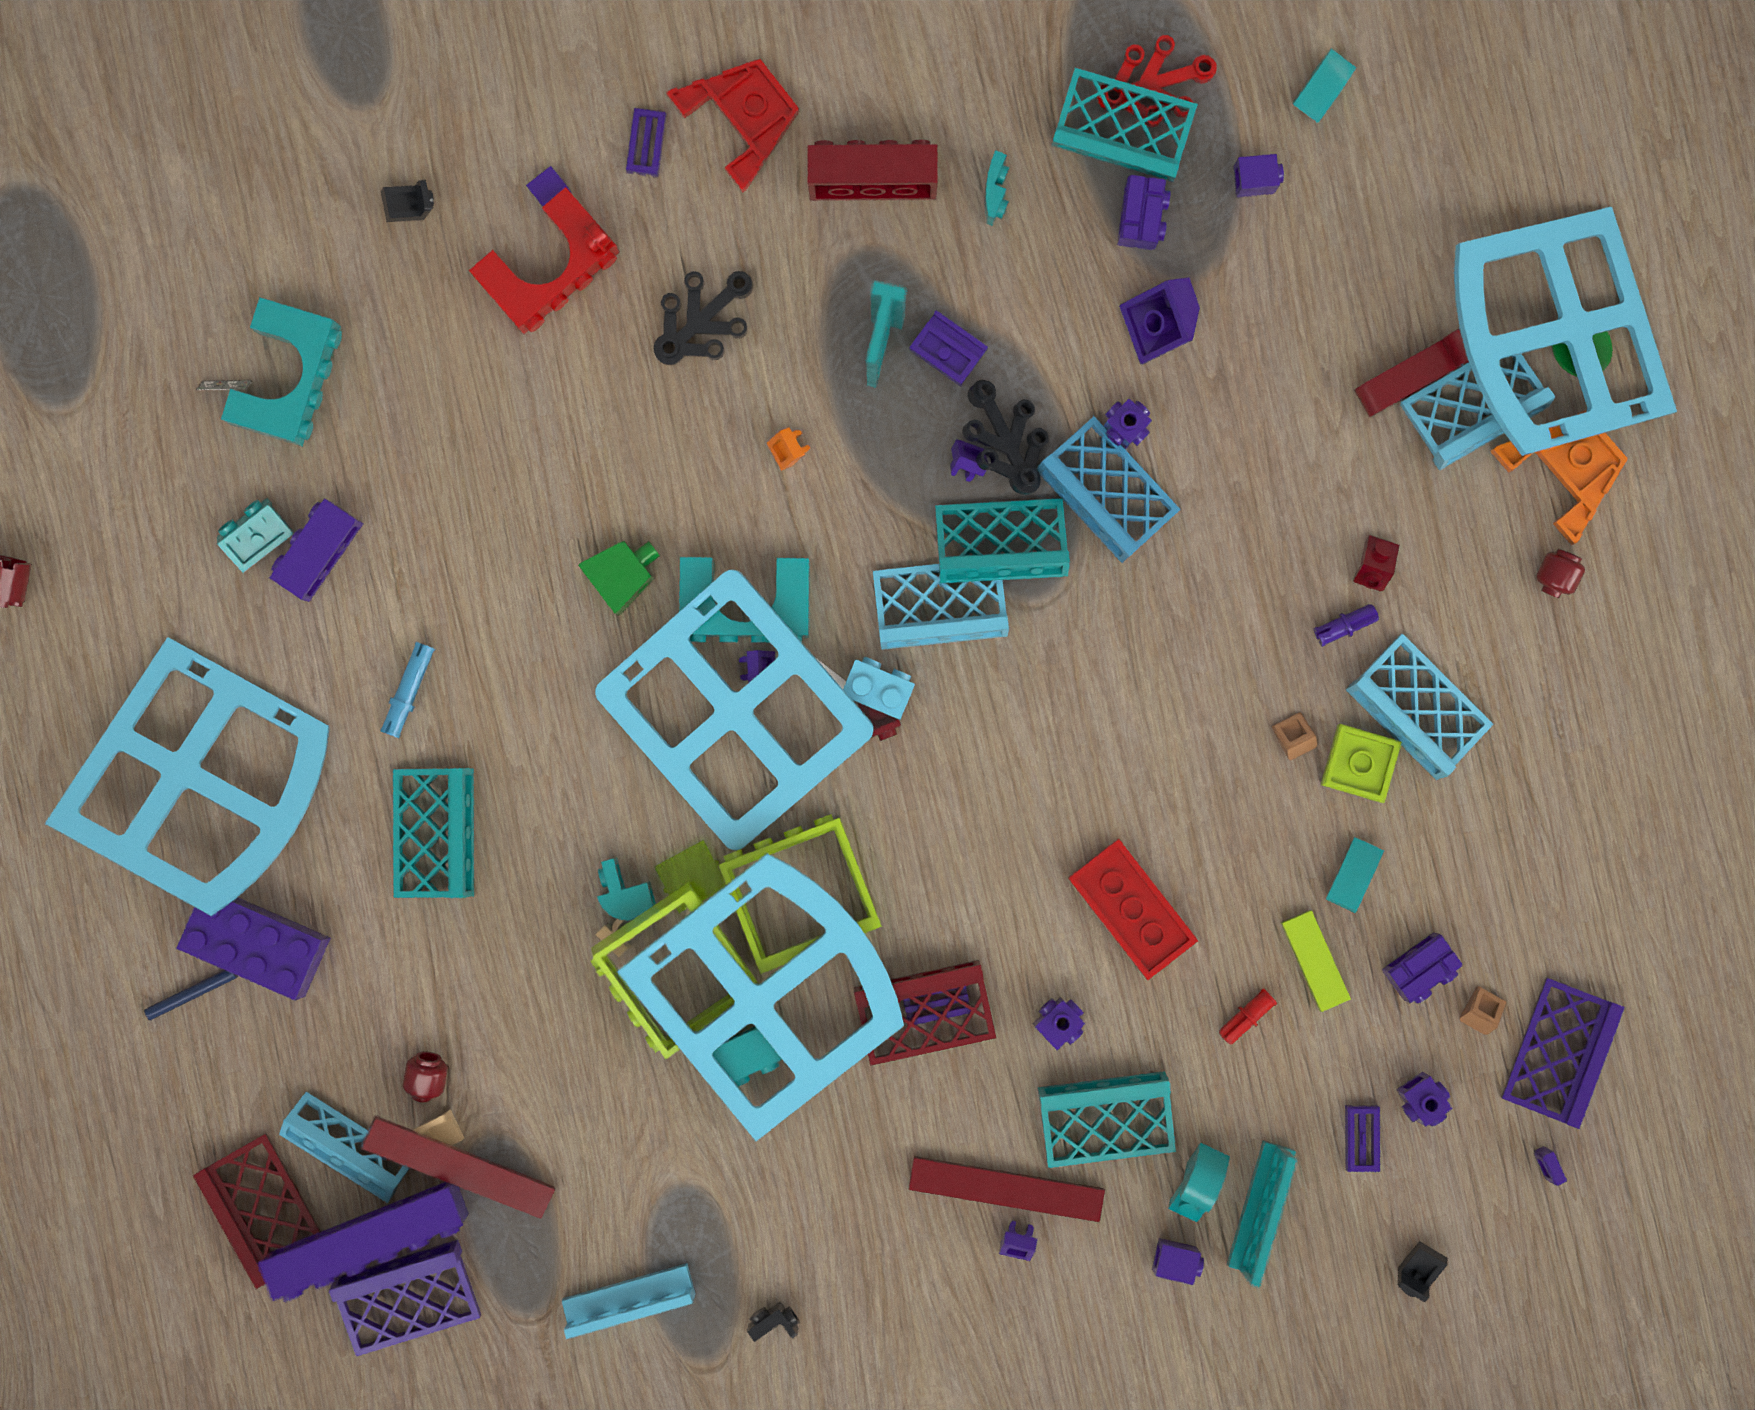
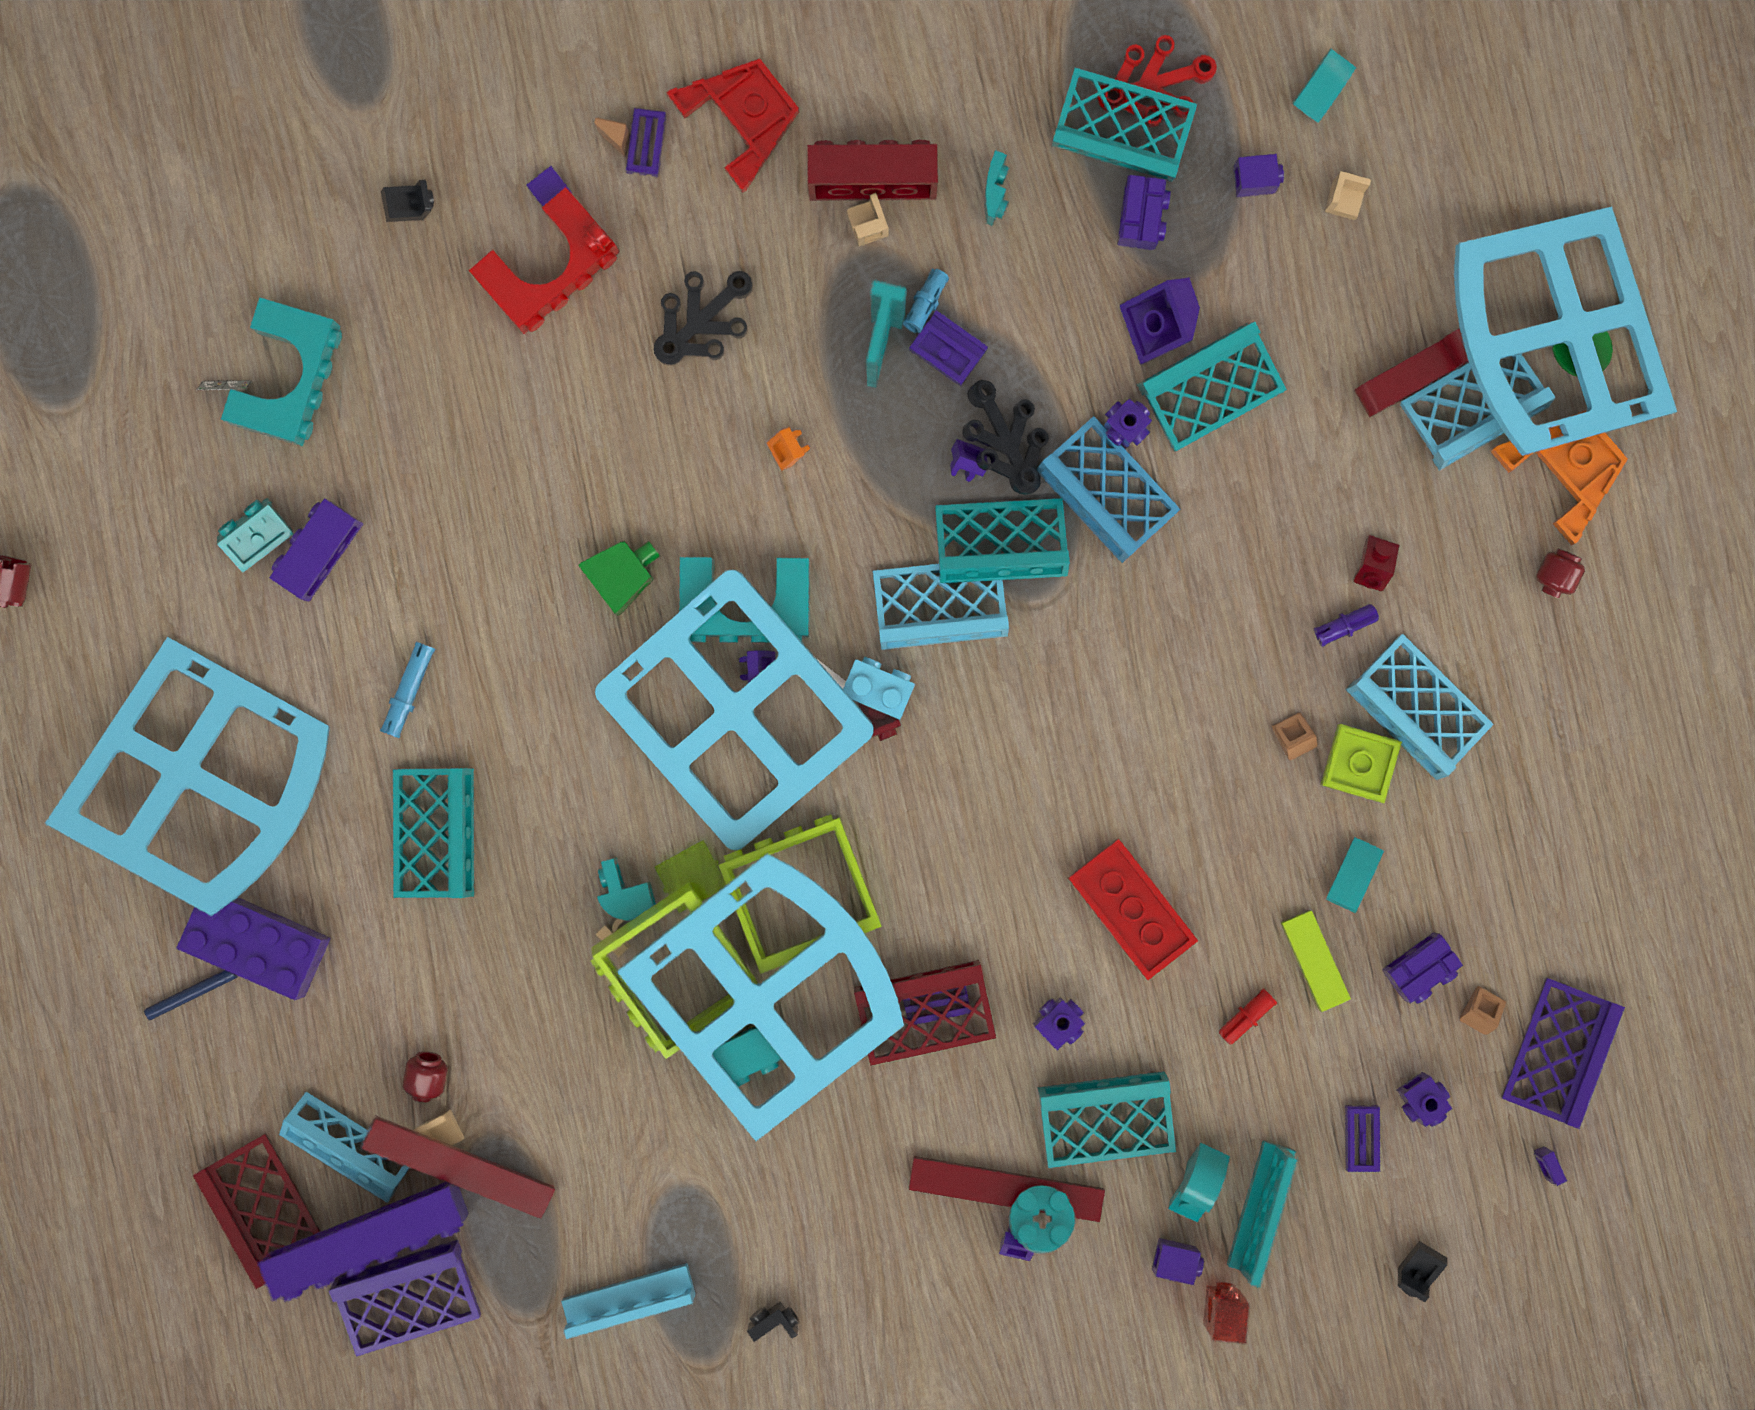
none -> medium nougat slope [594,117,630,156]
none -> tan panel [847,193,889,246]
none -> dark azure pin [903,269,949,333]
none -> teal plate [1009,1186,1075,1254]
none -> teal fence [1137,321,1287,452]
none -> clear red brick [1203,1282,1250,1344]
none -> tan panel [1324,171,1371,220]

